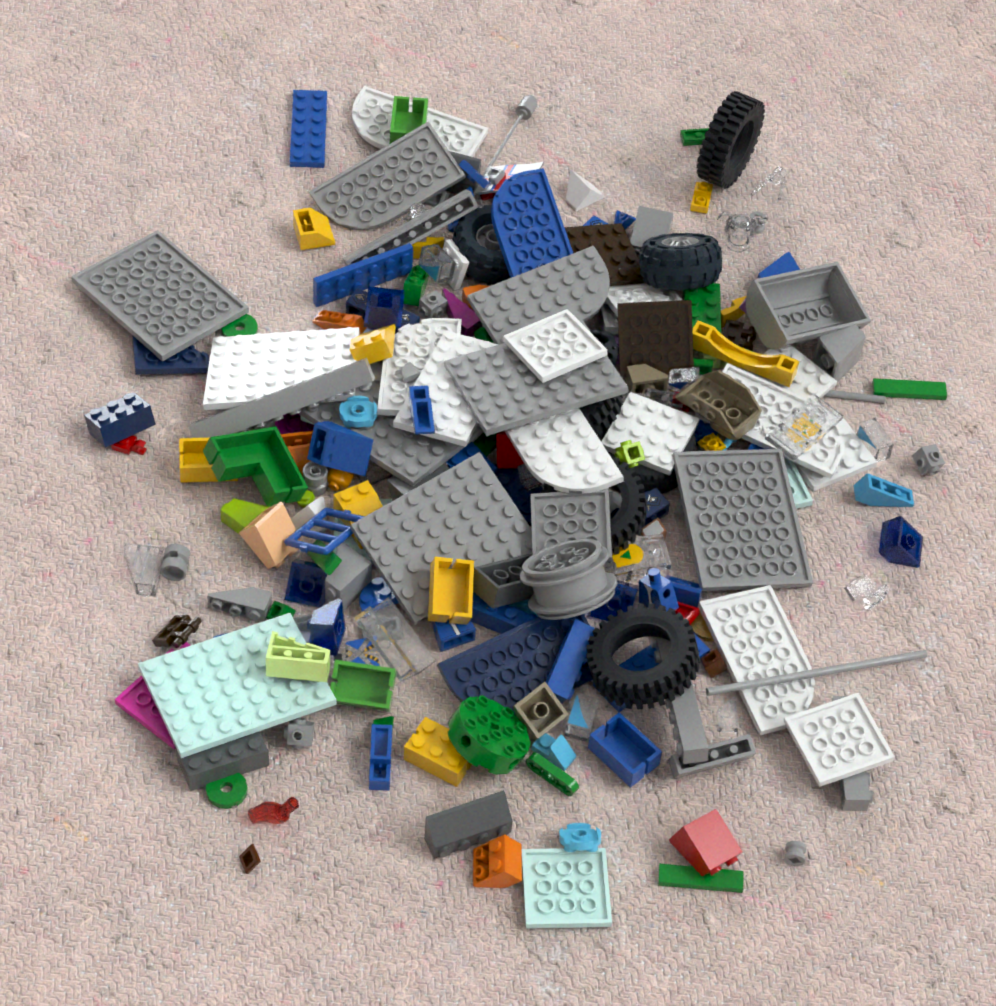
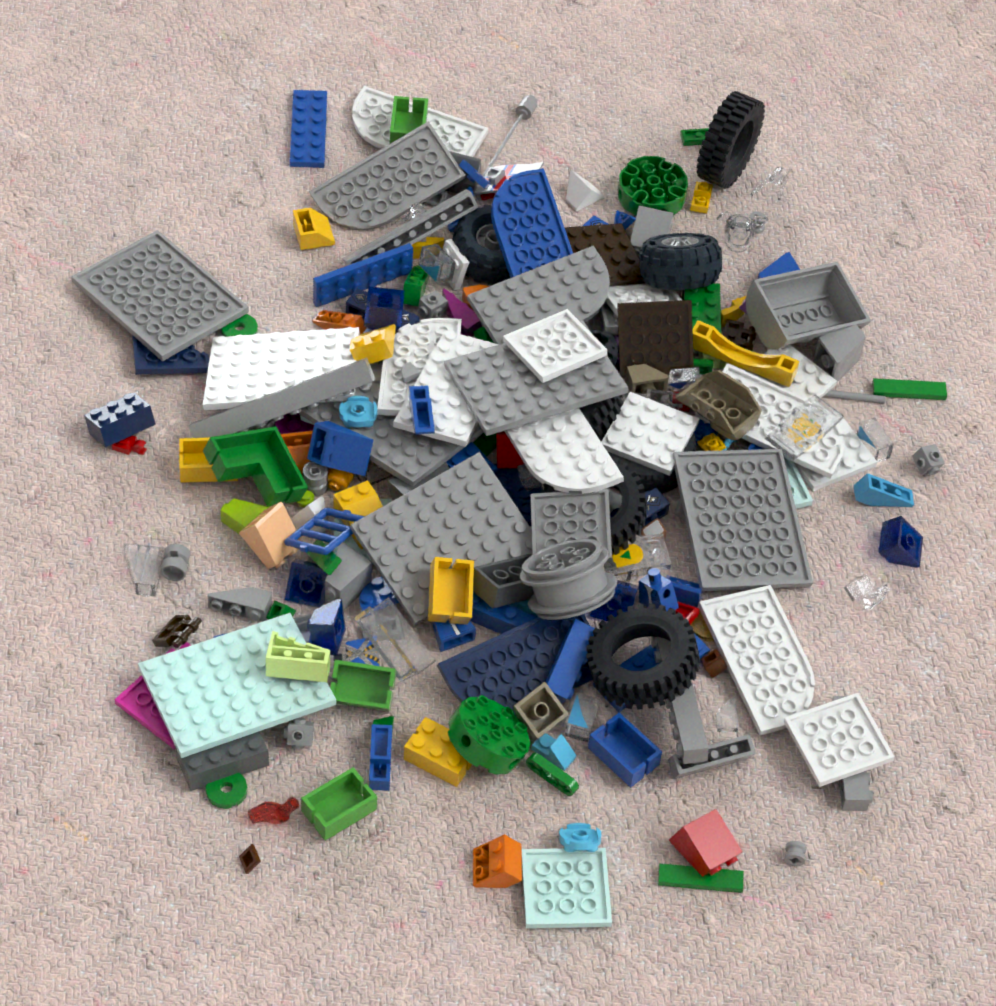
dark grey slope [424,790,513,859] -> none
lime brick [615,440,645,468] -> none
light grey piece [706,650,927,696] -> none
none -> bright green piece [301,767,377,841]
none -> green brick [617,156,688,216]

